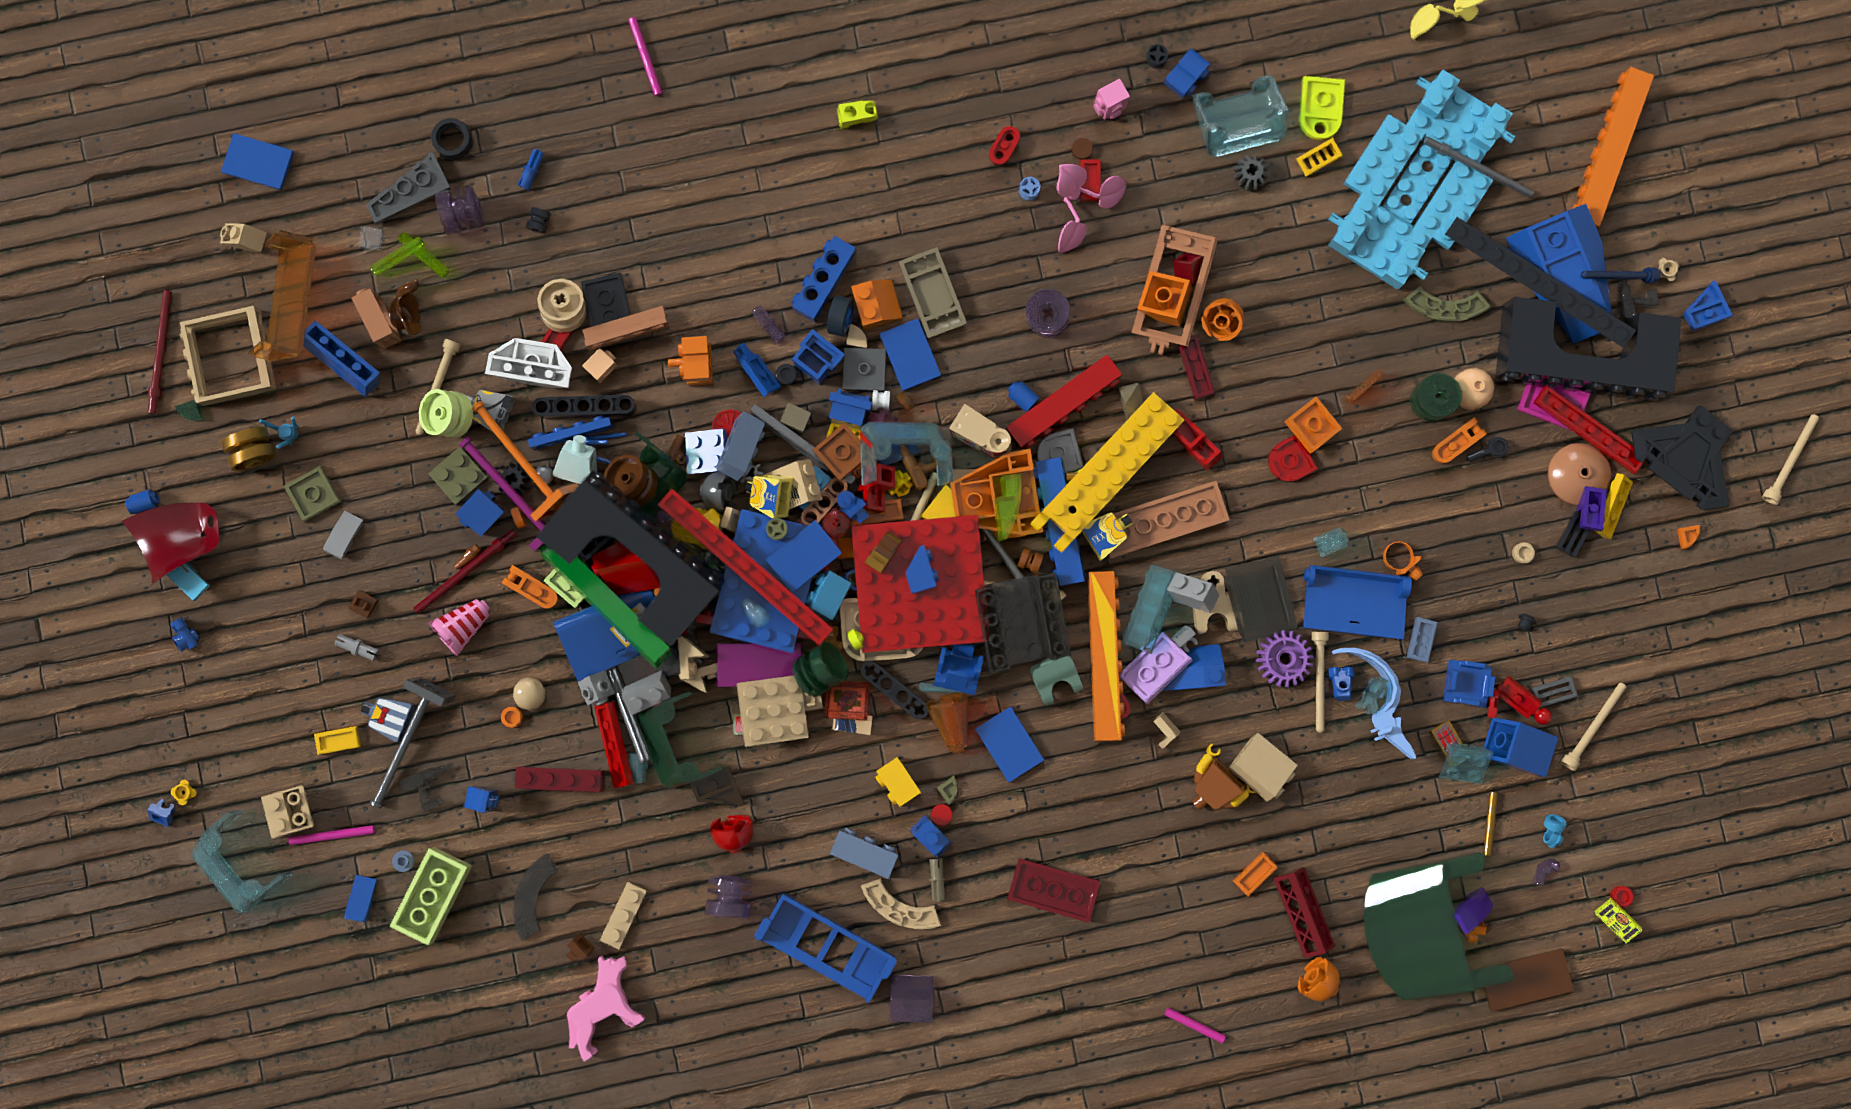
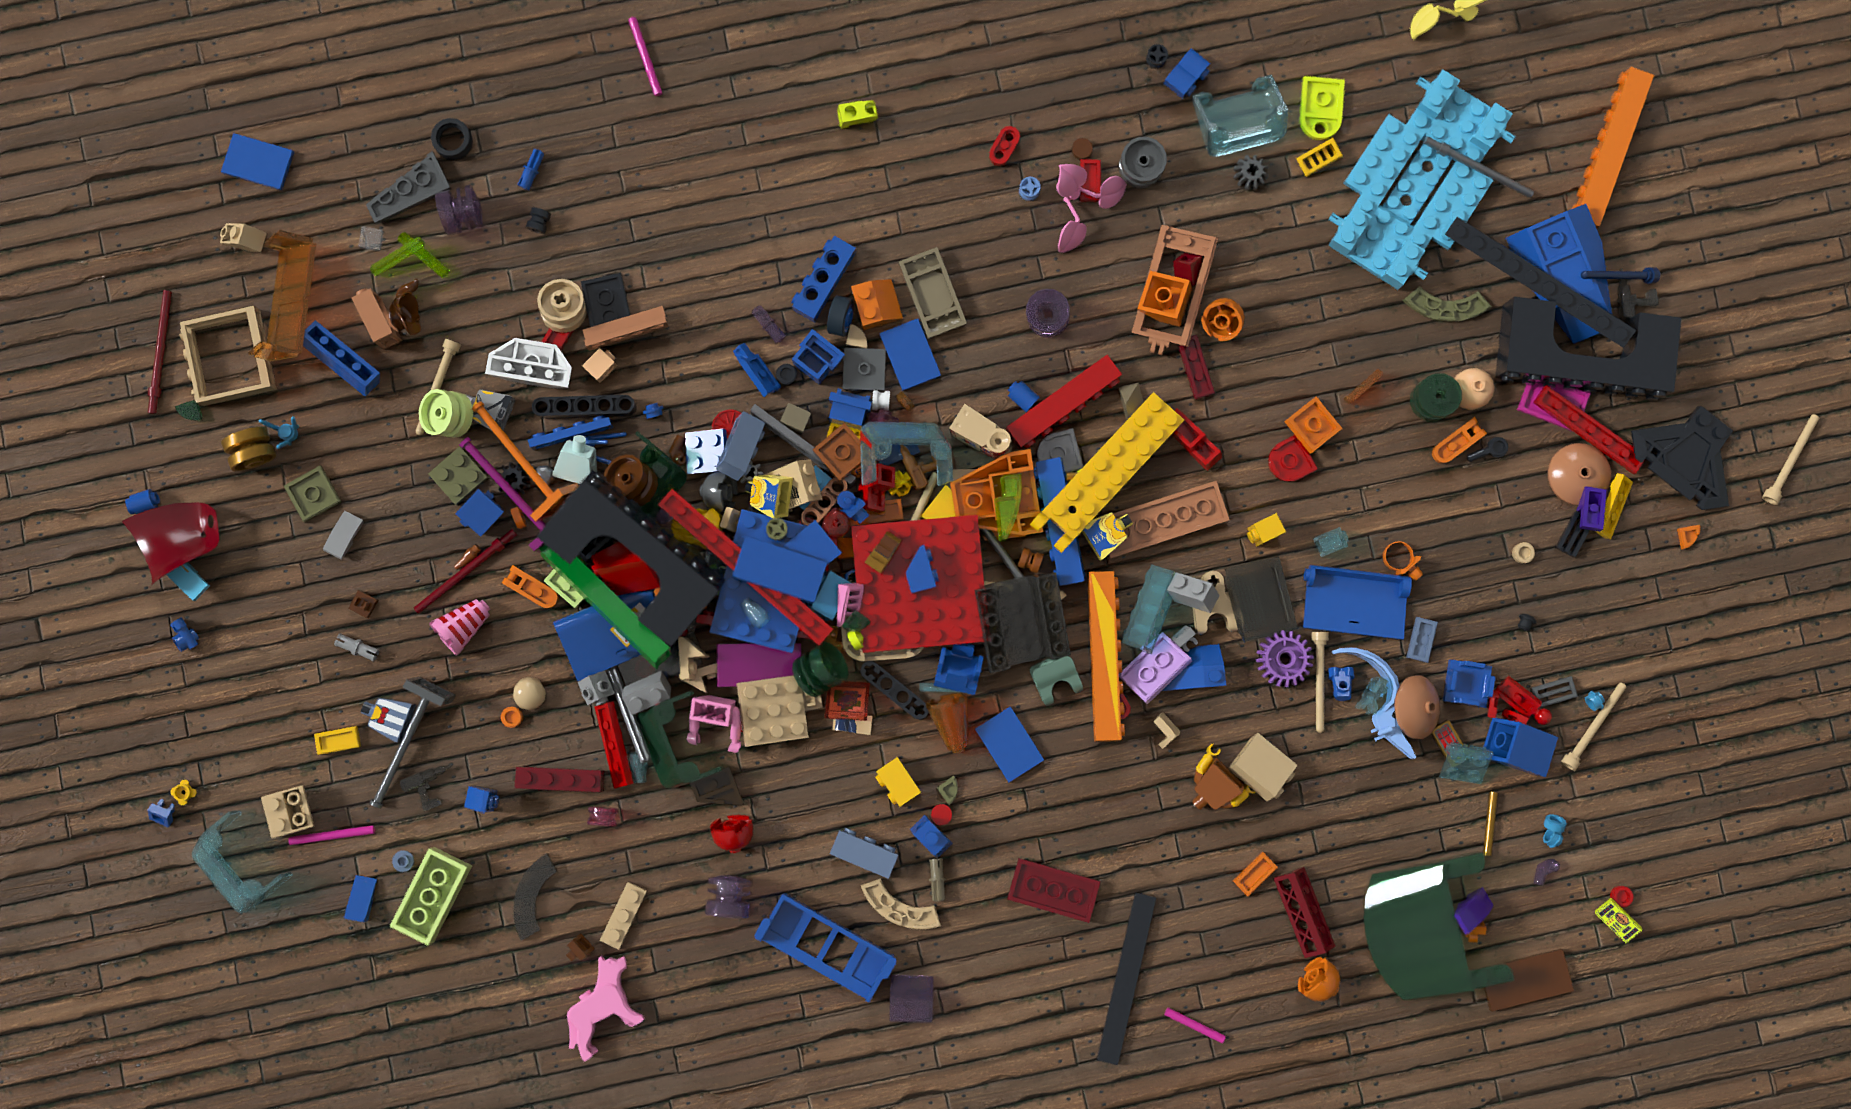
orange brick [668,336,713,386] -> none
bright pink brick [1094,79,1130,120] -> none
tan plate [1658,258,1679,281] -> none
blue wing [1683,280,1733,332] -> none
none -> clear pink wheel [587,807,618,826]
none -> blue plate [642,403,663,419]
none -> bright pink torso [687,695,741,753]
none -> blue tile [732,536,827,604]
none -> bright pink slope [837,583,864,627]
none -> clear green tile [842,610,871,632]
none -> black tile [1096,892,1156,1065]
none -> dark grey wheel [1119,137,1167,188]
none -> yellow brick [1247,513,1286,547]
none -> nougat dish [1395,675,1441,739]
none -> red tile [1501,709,1529,724]
none -> dark azure plate [1585,691,1605,711]

